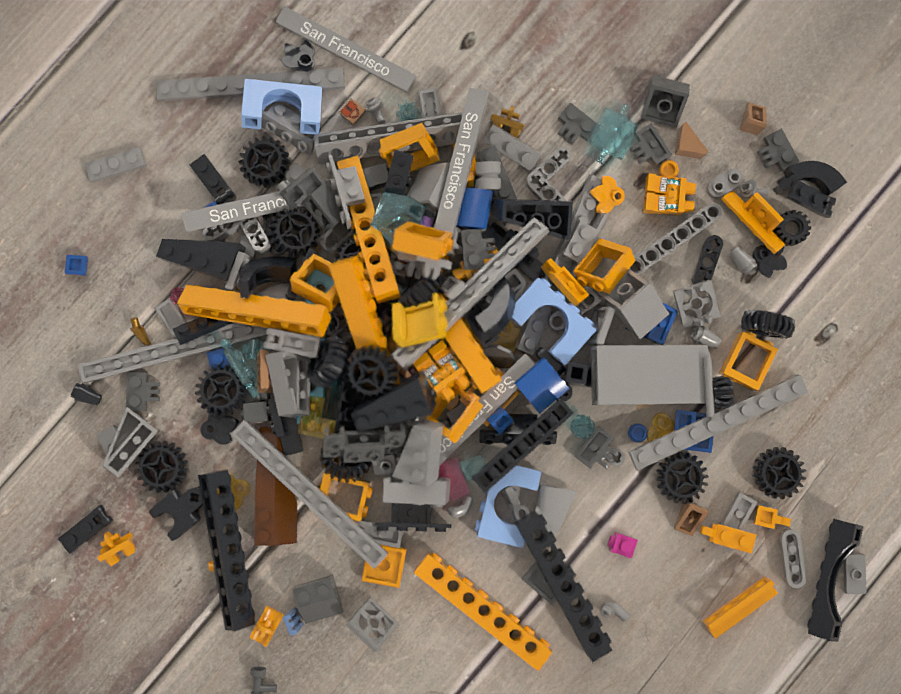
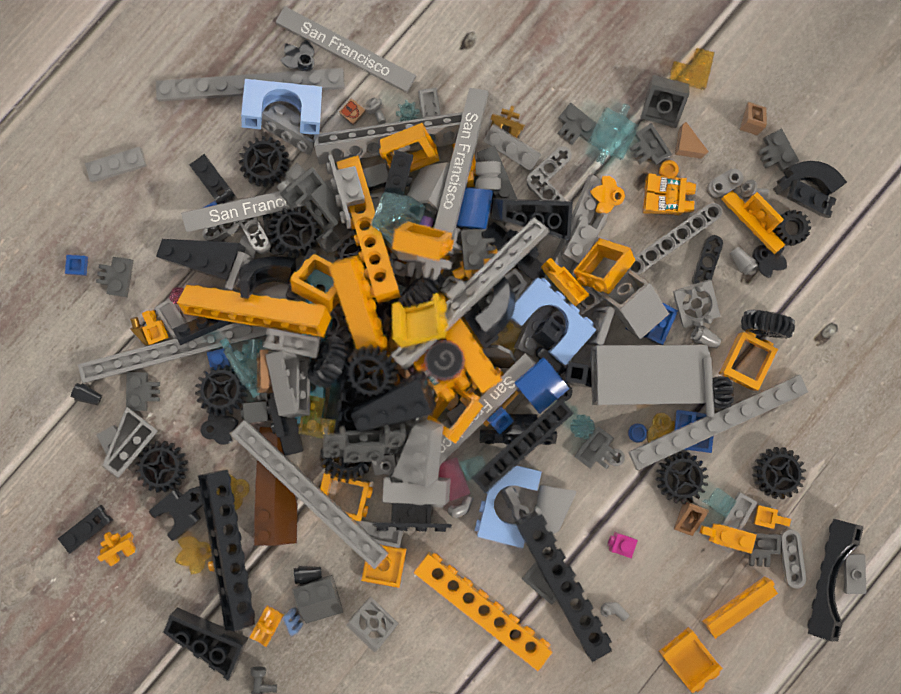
none -> dark grey hinge [96,257,134,297]
none -> light orange plate [142,310,169,345]
none -> black wedge [163,607,248,681]
none -> clear yellow plate [175,536,212,575]
none -> black cone [293,566,322,585]
none -> black tile [425,340,465,381]
none -> black brick [531,317,566,349]
none -> light orange panel [659,627,723,693]
none -> clear yellow plate [669,48,715,90]
none -> clear light blue panel [703,488,737,517]
none -> dark grey hinge [739,532,781,567]

